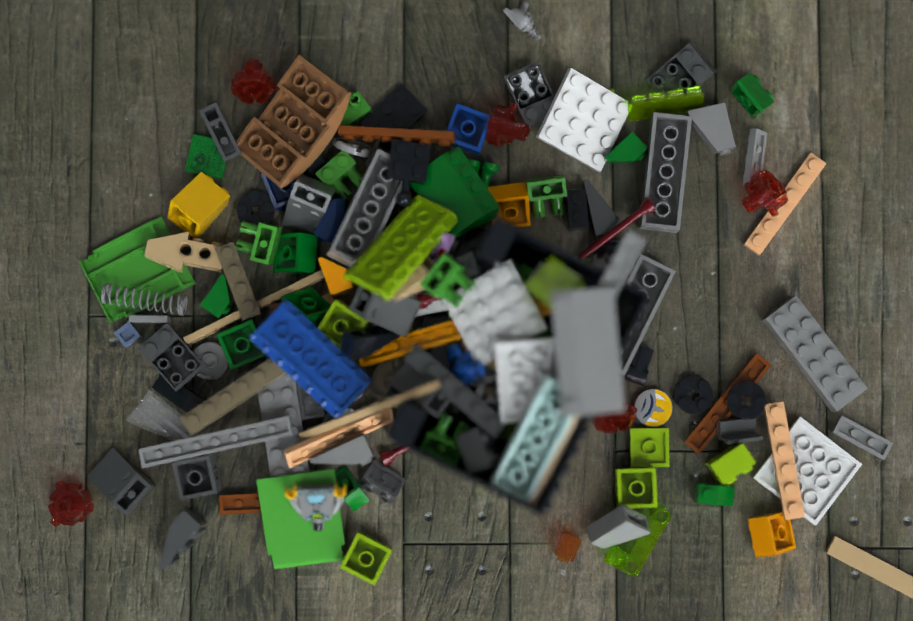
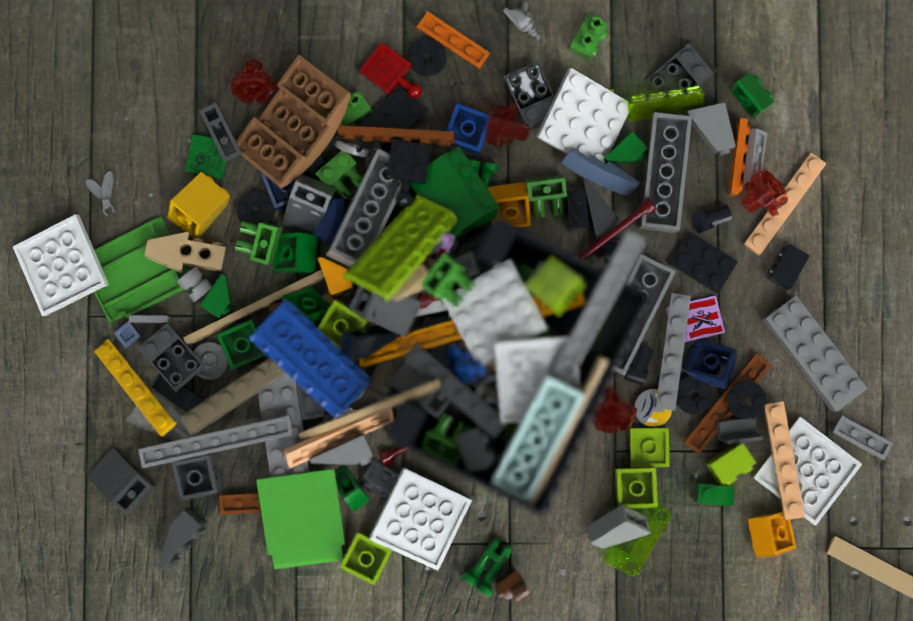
clear red piece [48,480,94,527] -> none
light grey piece [101,283,187,316] -> none
dark tan plate [215,242,261,321] -> none
light grey torso [285,483,347,531] -> none
light grey slope [551,287,625,417] -> none
clear orange brick [554,532,582,564] -> none
none -> white plate [13,214,109,316]
none -> light grey piece [86,171,116,216]
none -> yellow plate [94,339,177,436]
none -> light grey wheel [177,266,213,302]
none -> red plate [359,42,422,99]
none -> white plate [369,468,472,570]
none -> black plate [409,38,446,77]
none -> orange plate [417,11,490,70]
none -> green piece [460,537,512,597]
none -> reddish brown hinge [495,568,532,603]
none -> sand blue slope [561,147,640,197]
none -> bright green brick [569,14,609,61]
none -> light grey plate [656,293,691,411]
none -> flag [666,296,725,342]
none -> black plate [668,232,738,294]
none -> dark blue slope [682,339,737,389]
none -> black piece [691,204,733,234]
none -> orange plate [728,118,750,197]
none -> black brick [768,244,810,290]

